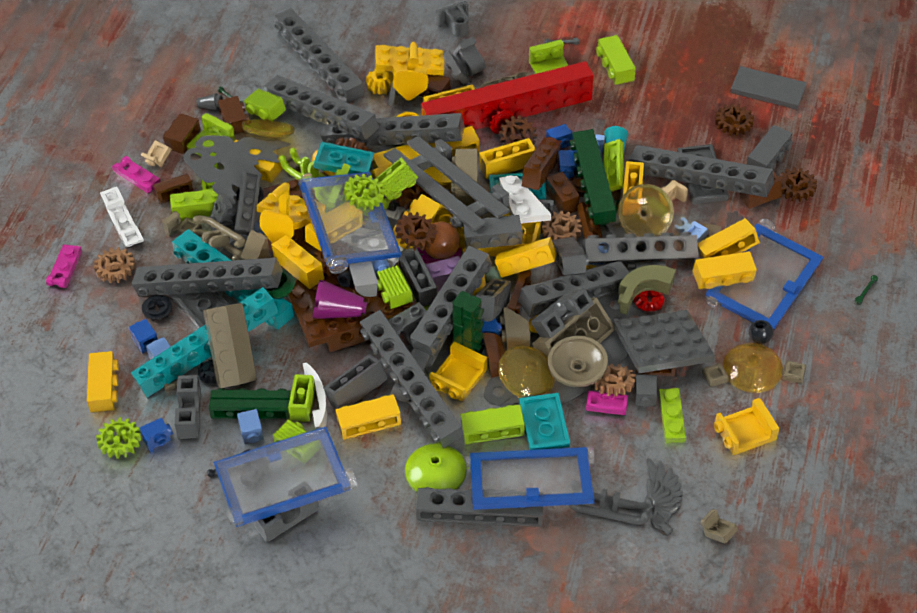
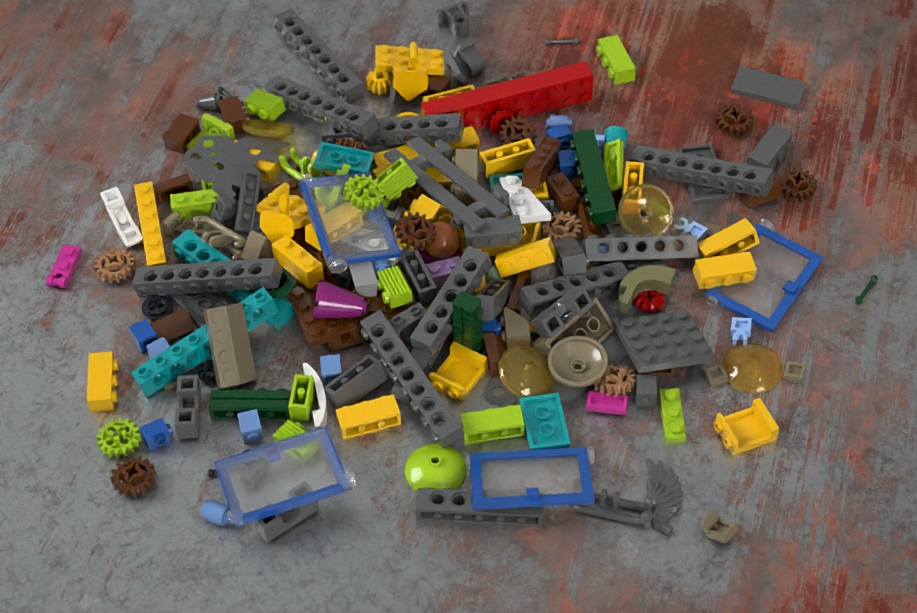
dark pink plate [112,156,160,193] -> none
tan bracket [141,140,172,167] -> none
lime bracket [529,40,568,74] -> none
tan bracket [658,180,688,207] -> none
black piece [749,320,774,344] -> none
none -> reddish brown gear [110,456,157,498]
none -> yellow brick [134,181,167,266]
none -> reddish brown brick [149,308,196,341]
none -> medium blue brick [200,500,233,526]
none -> medium blue brick [320,354,342,387]
none -> yellow tile [528,182,548,200]
none -> medium blue brick [546,115,572,130]
none -> light blue plate [731,317,752,346]

